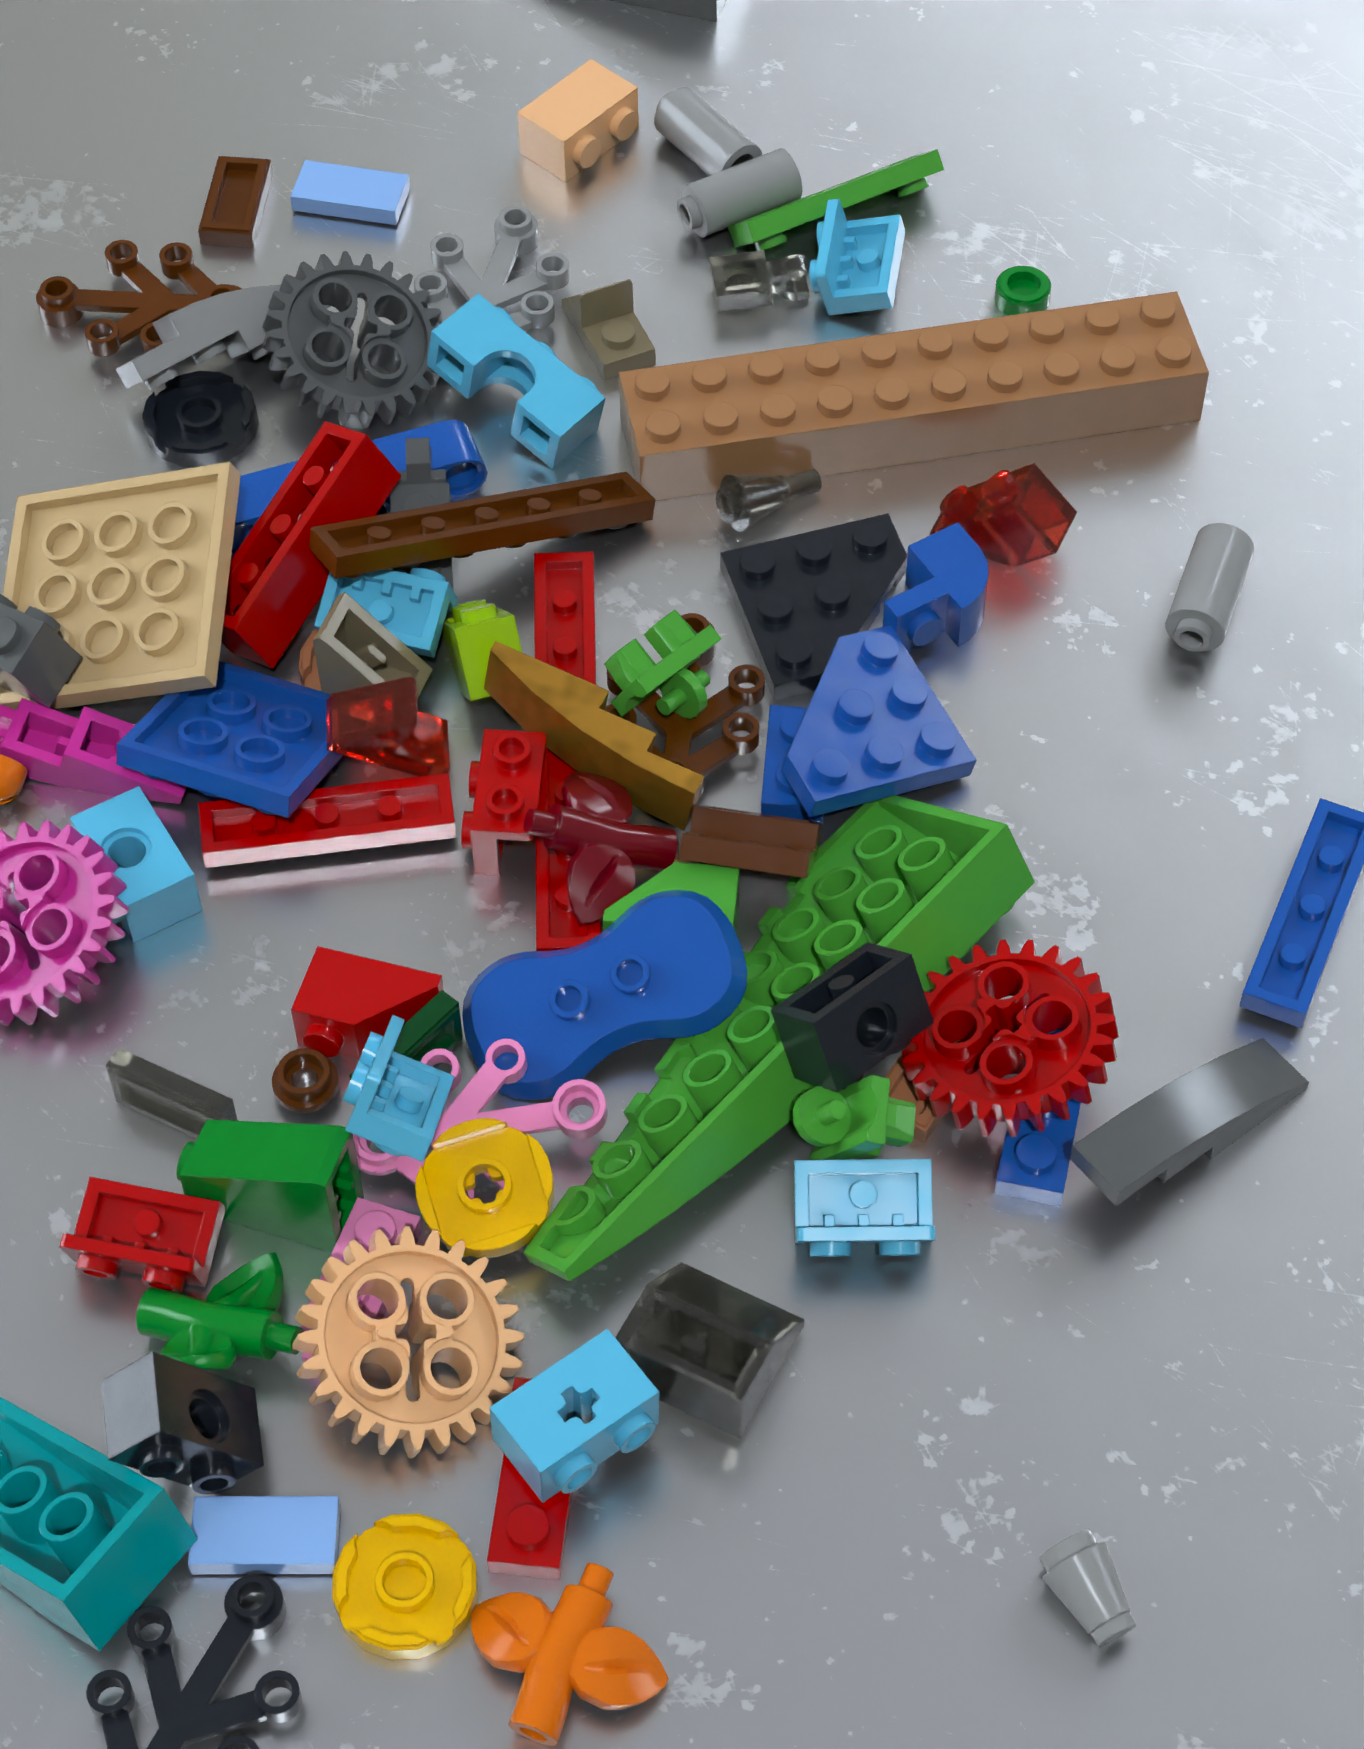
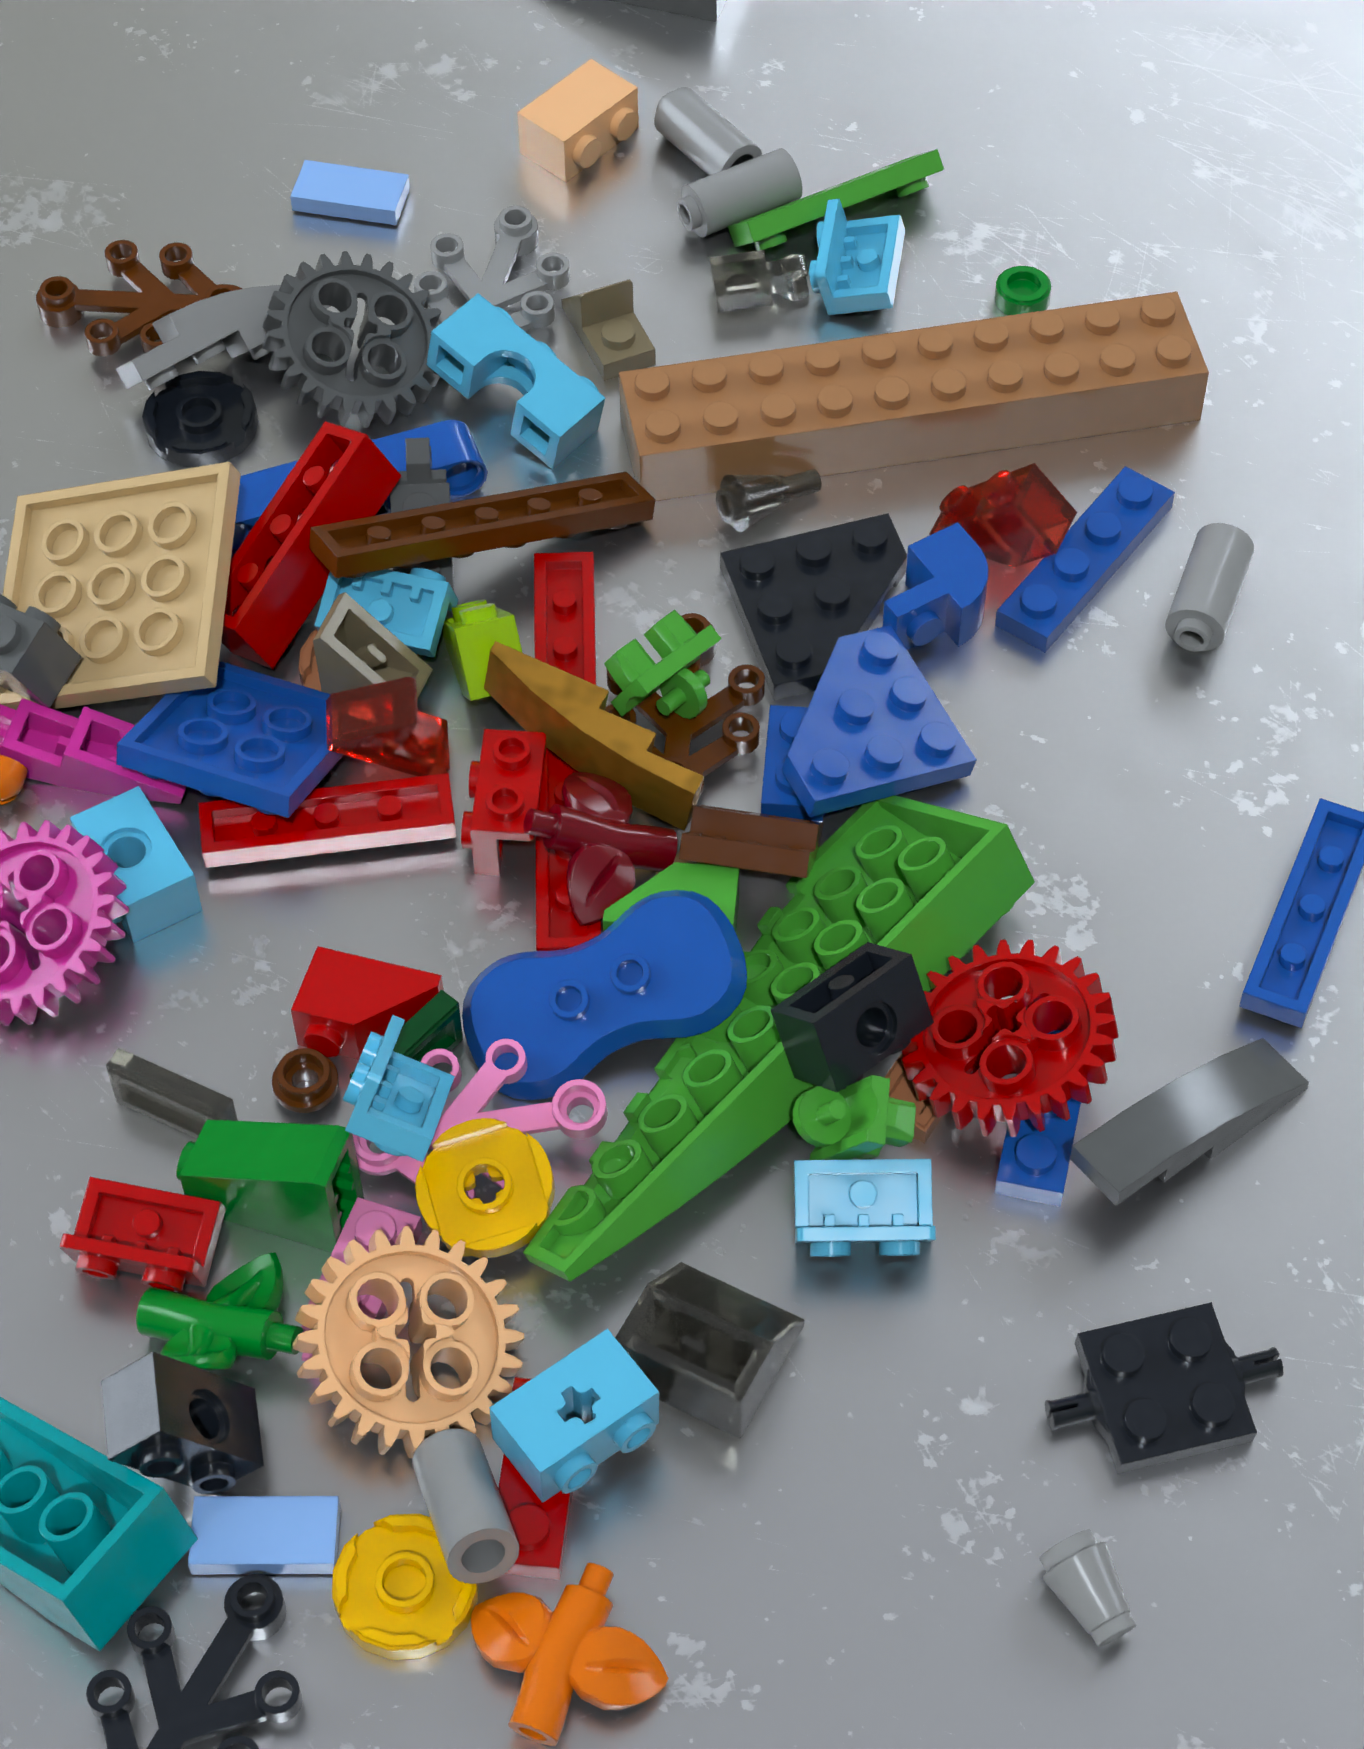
reddish brown tile [198,156,273,248] -> none
none -> light grey brick [412,1429,519,1584]
none -> blue plate [995,466,1175,653]
none -> black plate [1045,1302,1283,1474]

